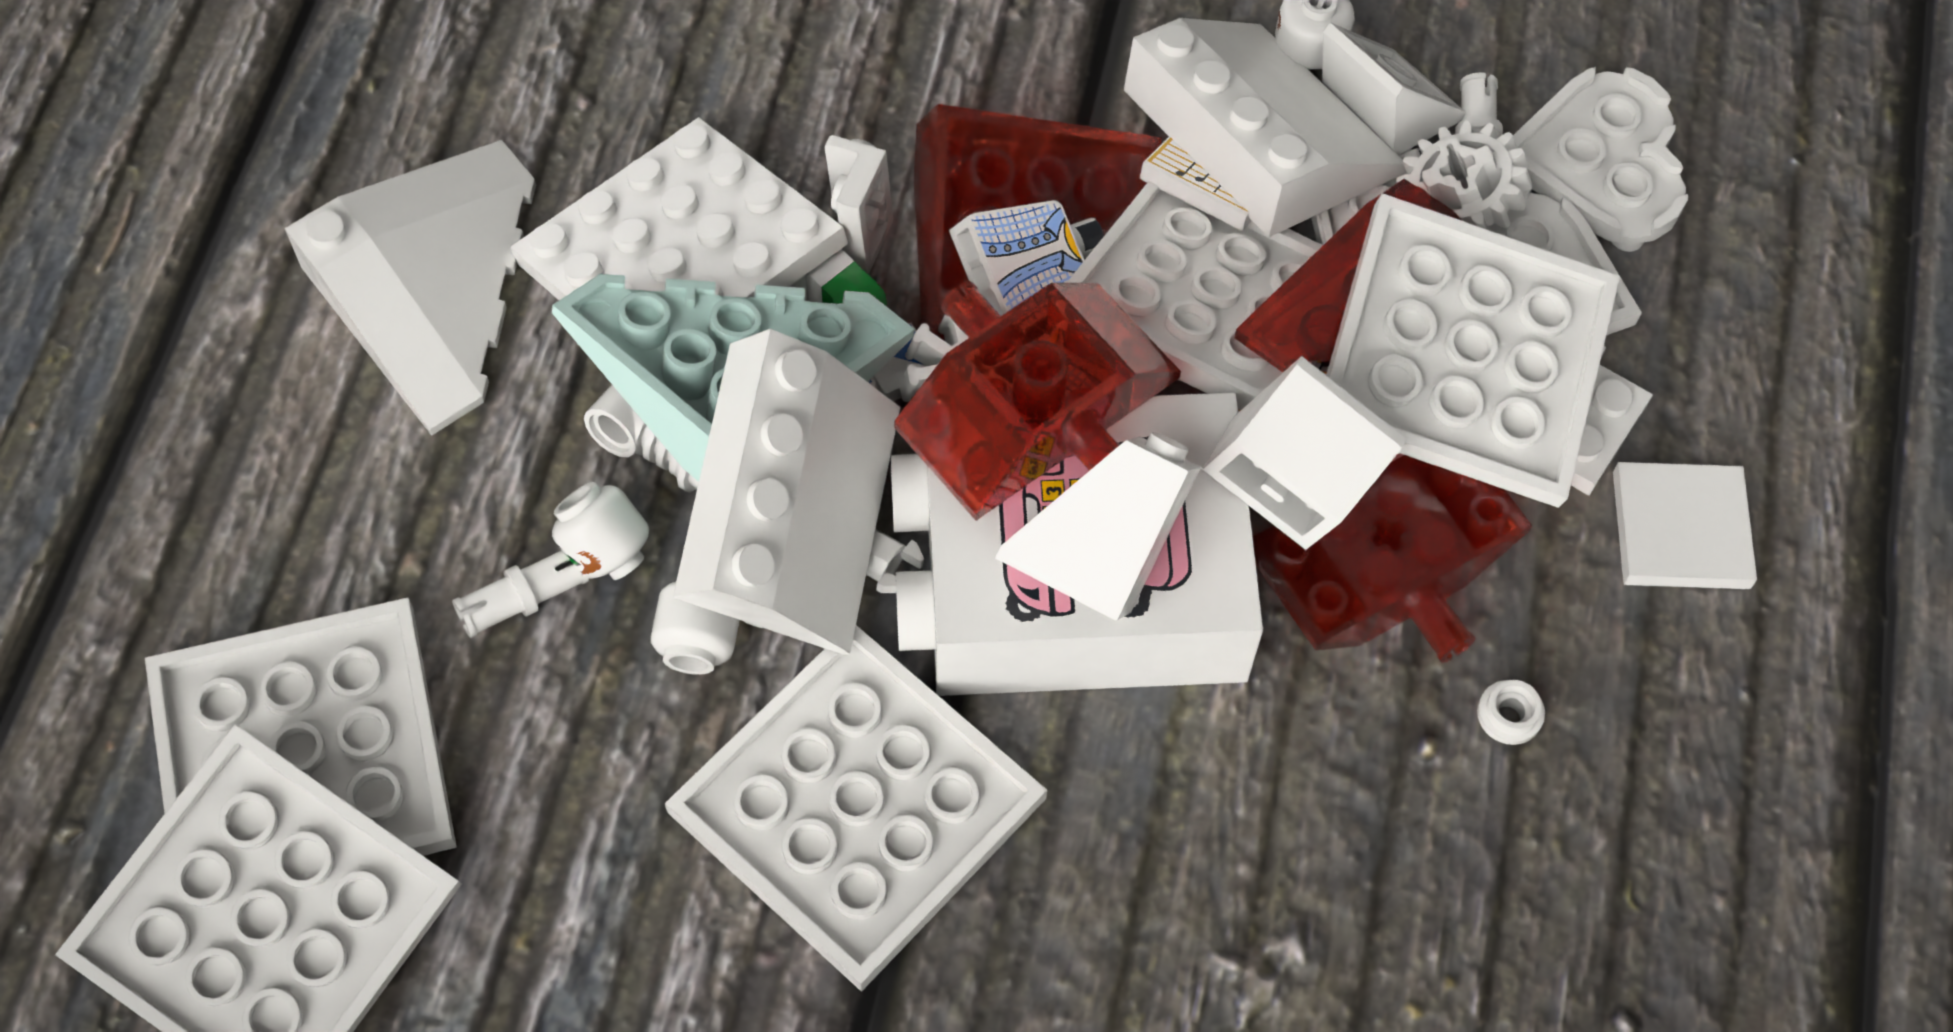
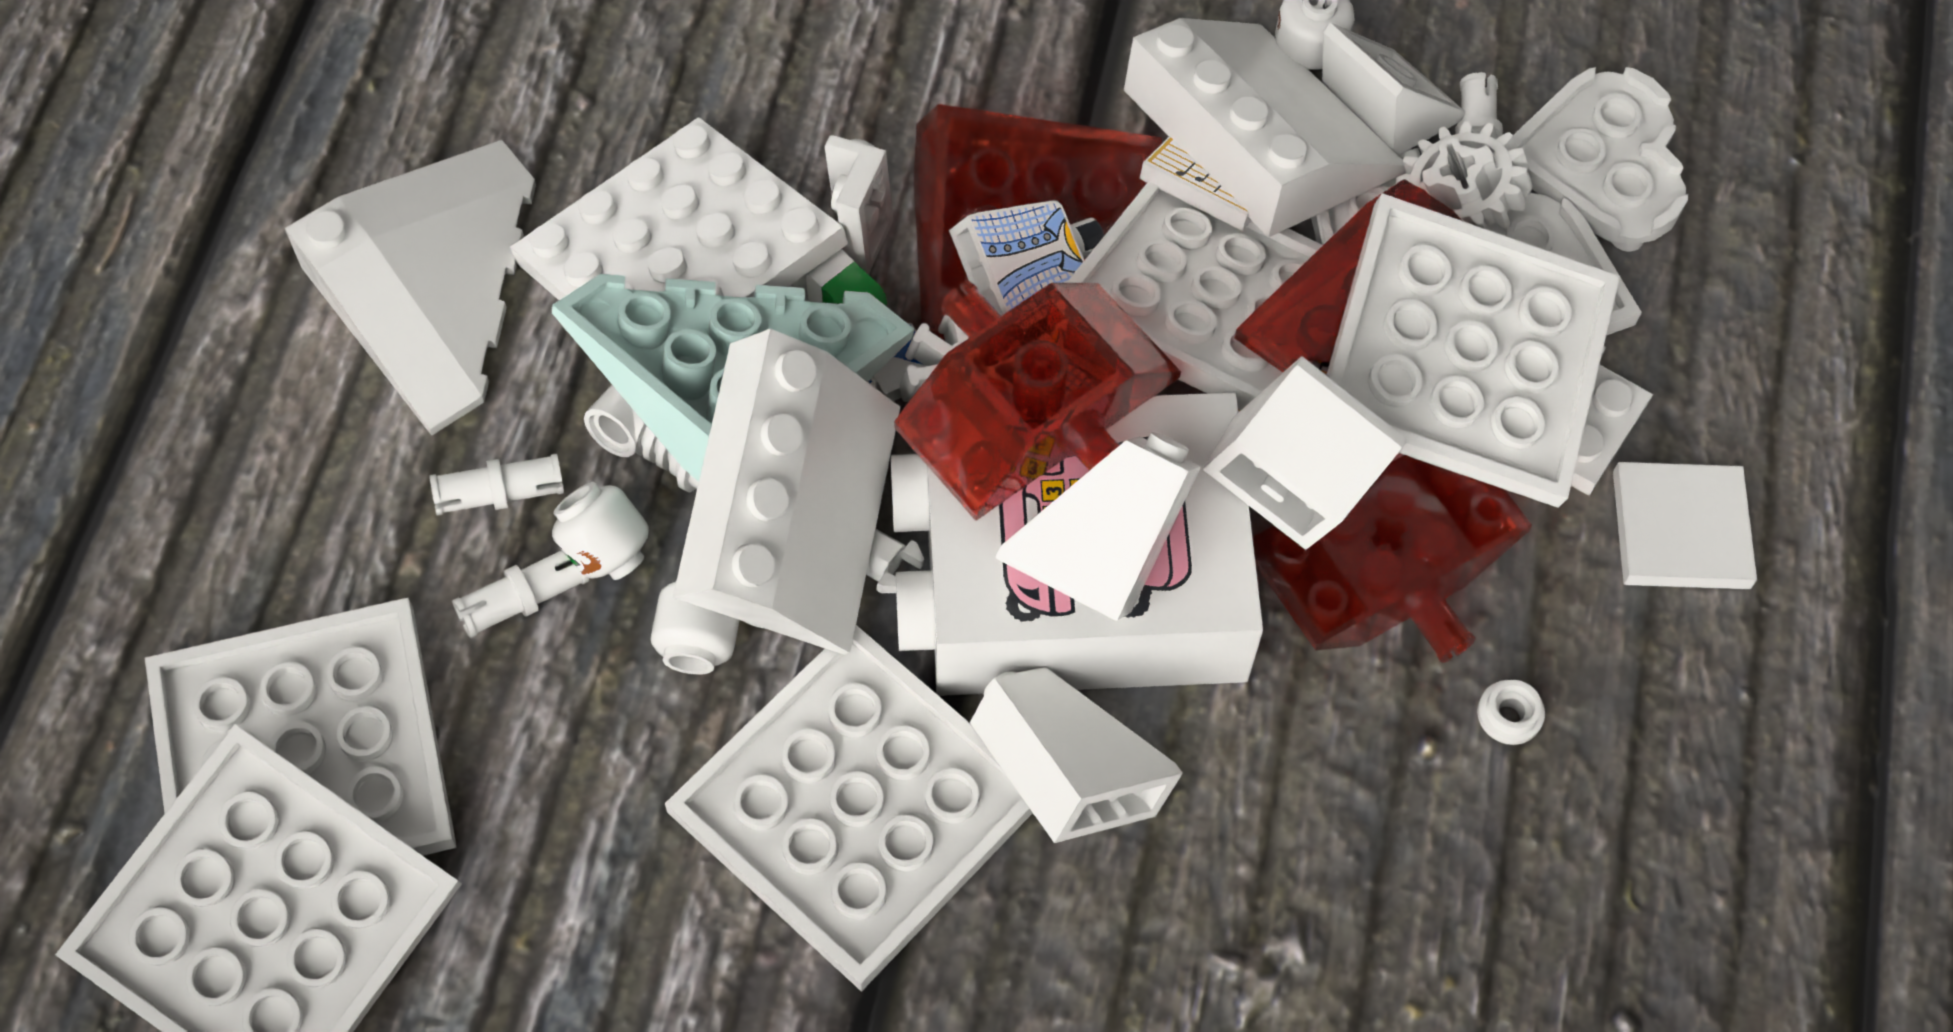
none -> white pin [429,454,564,515]
none -> white slope [970,667,1183,843]

